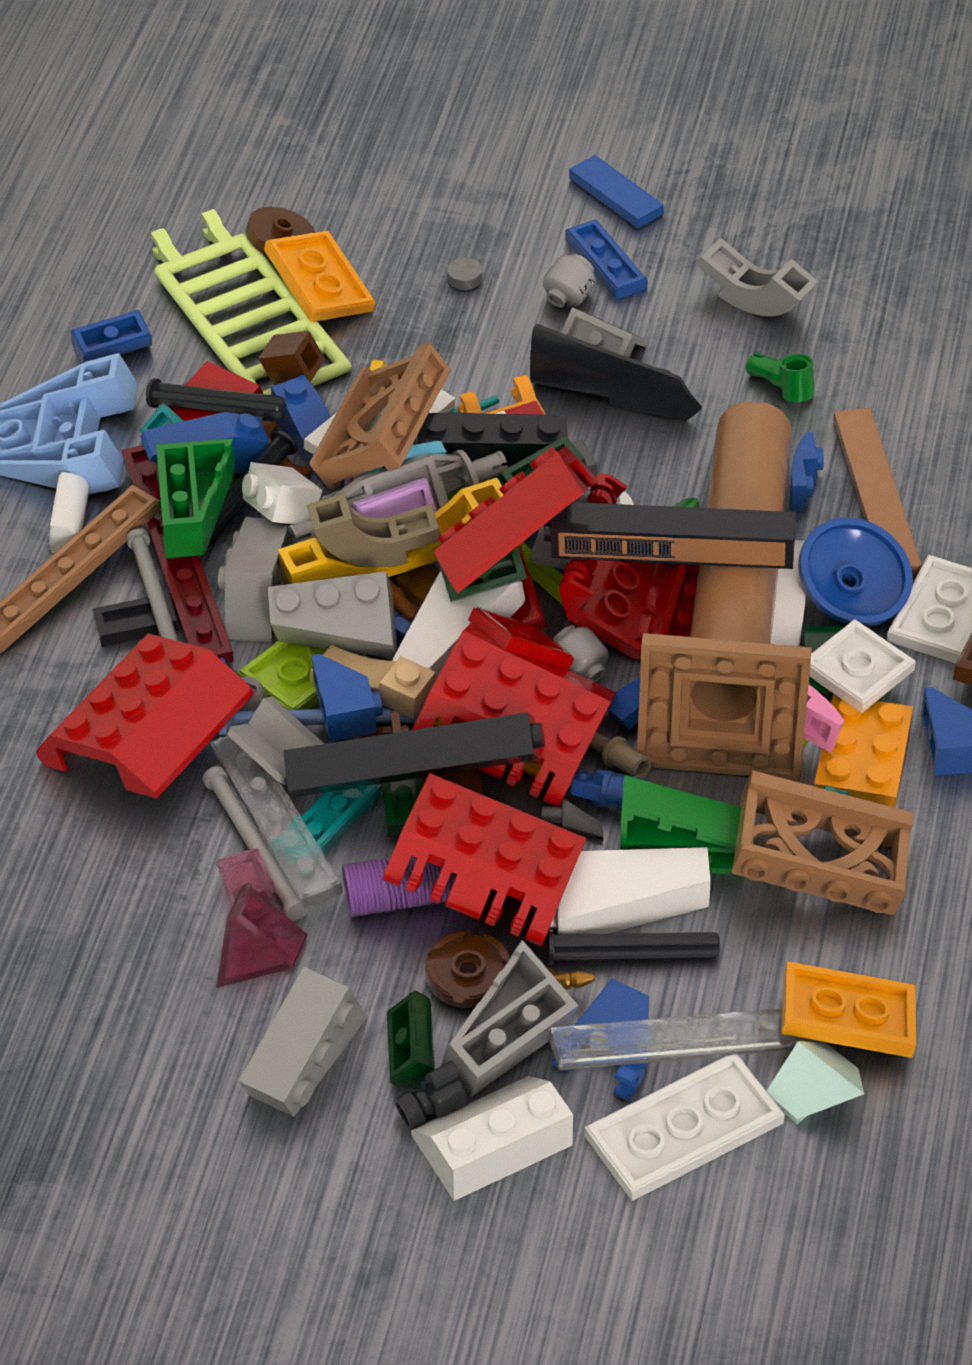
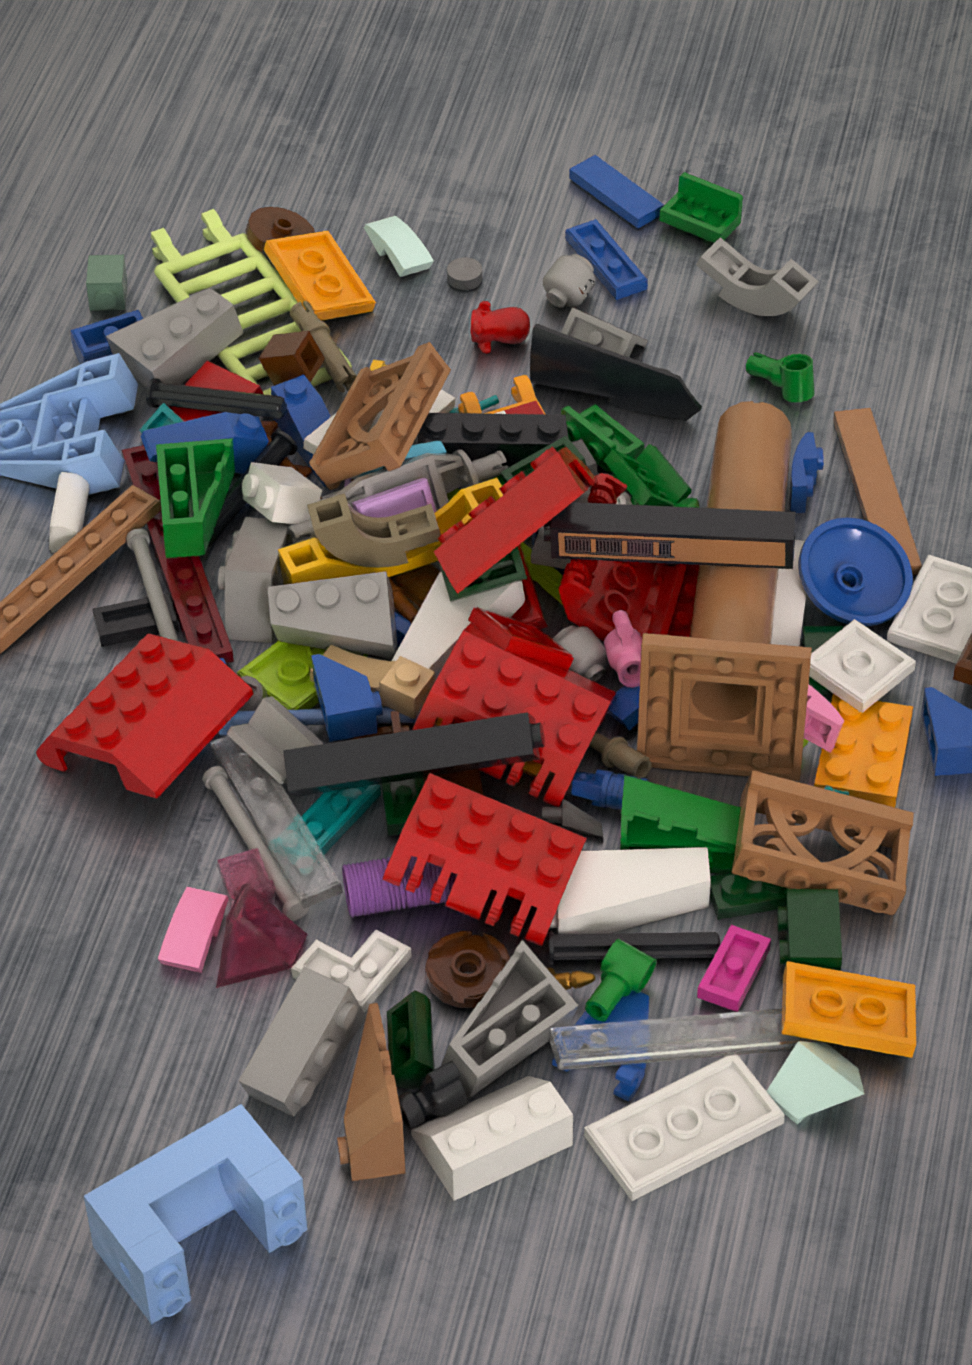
none -> light blue piece [84,1104,307,1325]
none -> sand green brick [86,254,127,311]
none -> light grey wedge [106,288,243,387]
none -> bright pink slope [158,887,229,973]
none -> dark tan pin [290,301,357,393]
none -> white tile [291,930,412,1013]
none -> medium nougat wedge [337,1003,406,1181]
none -> light aqua slope [364,216,434,277]
none -> red animal [471,301,530,354]
none -> green bracket [561,404,644,474]
none -> green pin [585,939,657,1021]
none -> green bracket [603,444,692,507]
none -> bright pink piece [603,610,642,688]
none -> green bracket [659,172,743,243]
none -> dark pink plate [697,925,771,1012]
none -> dark green plate [710,873,788,920]
none -> dark green brick [777,889,842,971]

